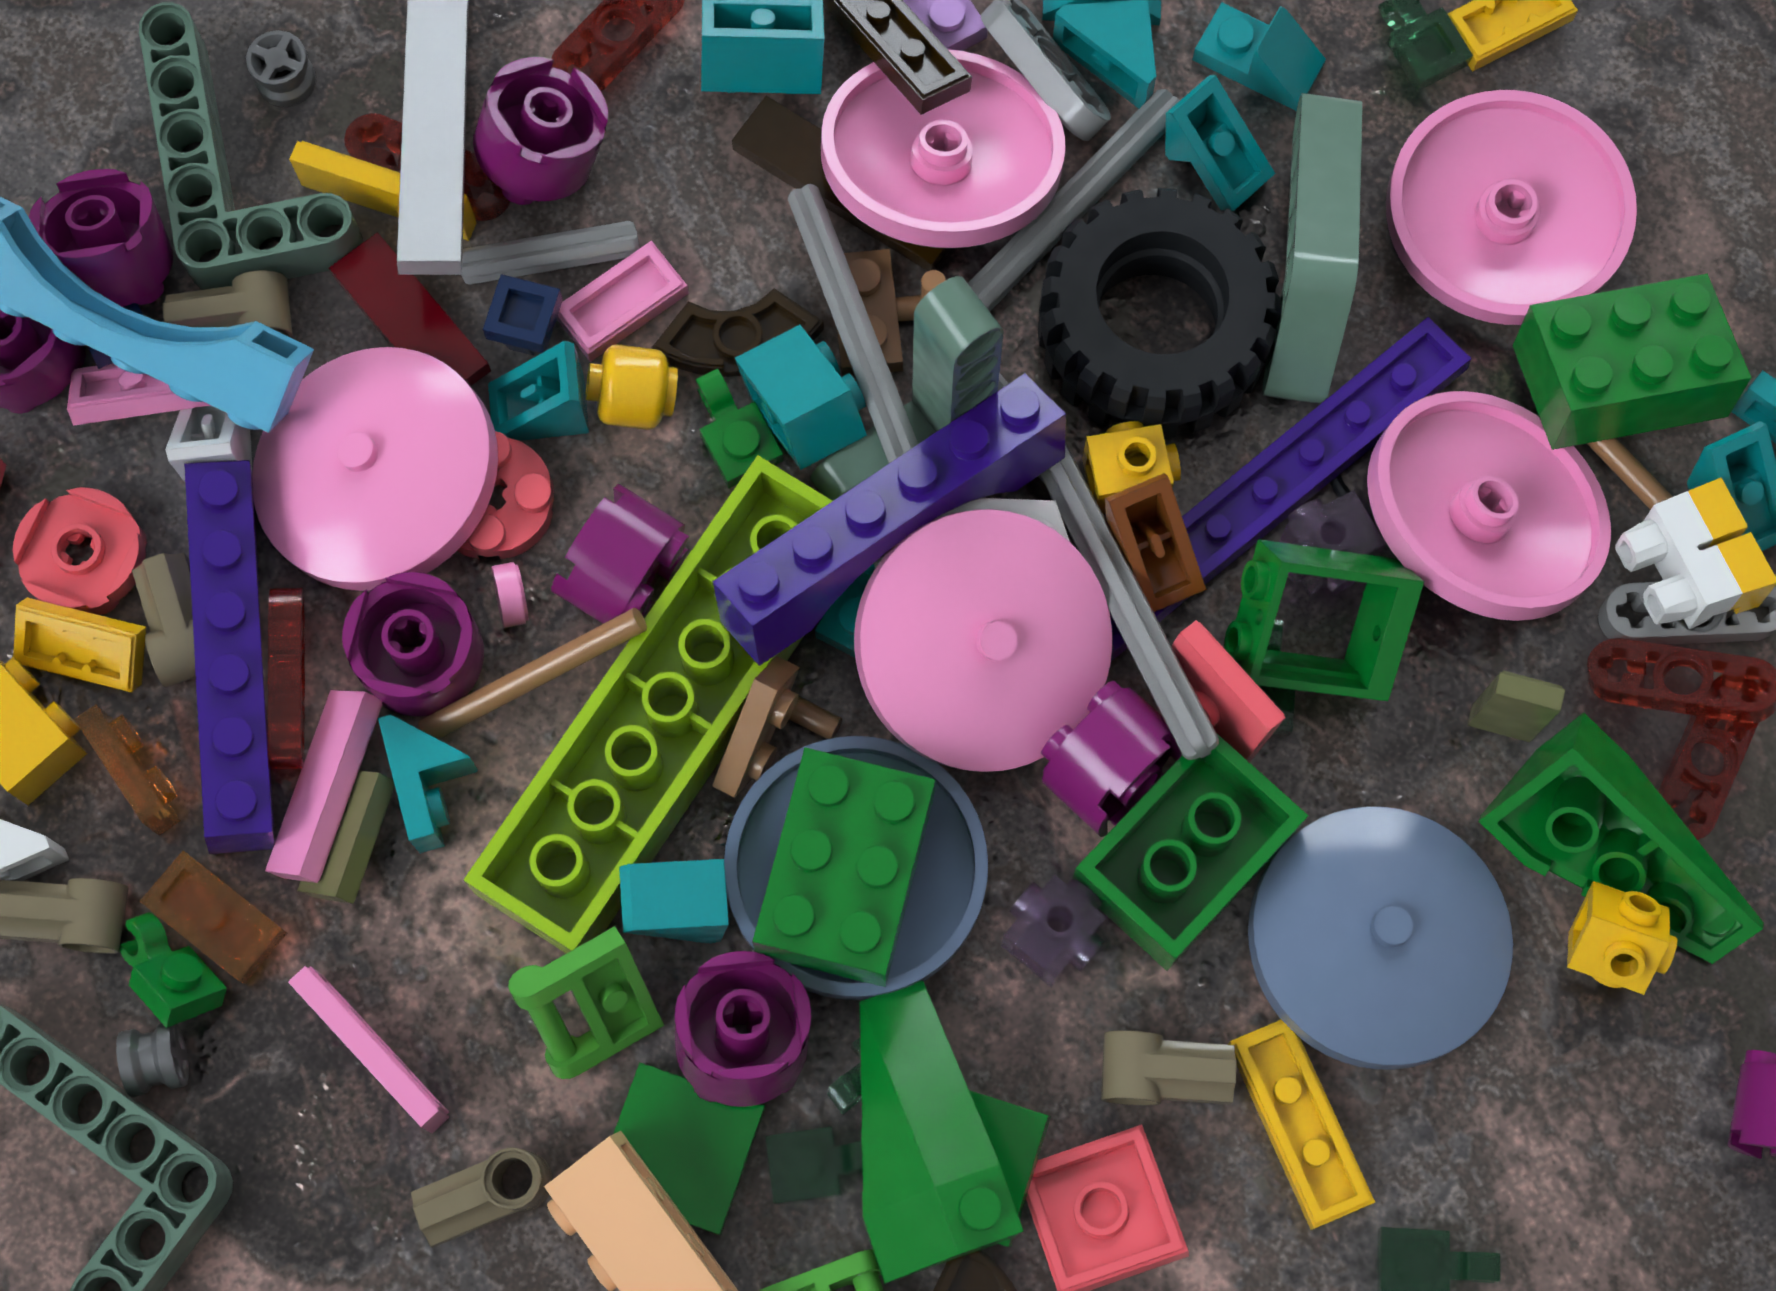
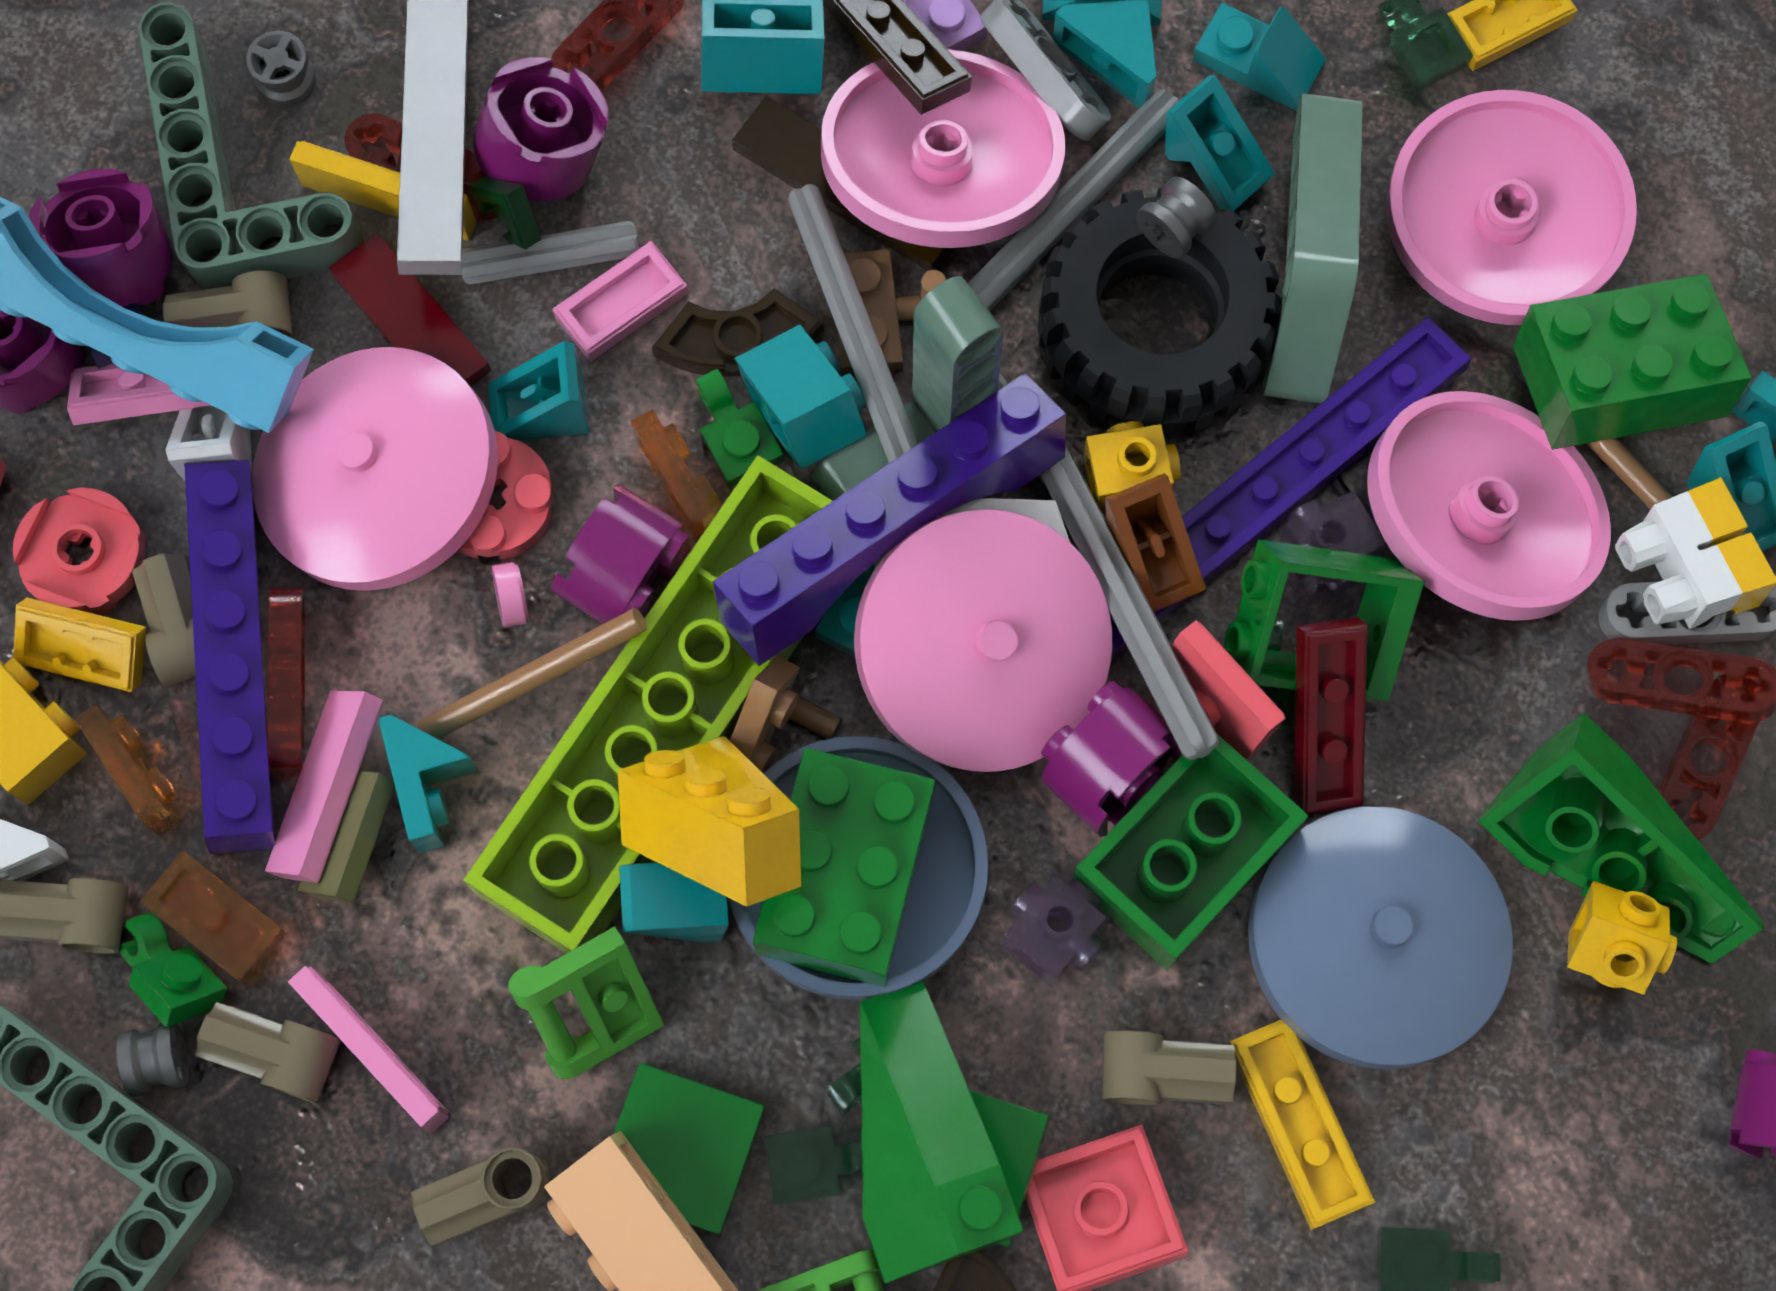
magenta brick [342,572,484,717] -> none
dark blue tile [483,274,563,355] -> none
yellow head [585,344,678,430] -> none
magenta brick [675,951,811,1107] -> none
olive tile [1467,670,1566,743] -> none
none -> dark tan piece [195,1002,341,1104]
none -> dark green tile [470,176,542,249]
none -> yellow wedge [617,736,801,907]
none -> clear orange plate [631,409,721,543]
none -> flat silver wheel [1136,176,1217,259]
none -> dark red tile [1294,617,1367,814]

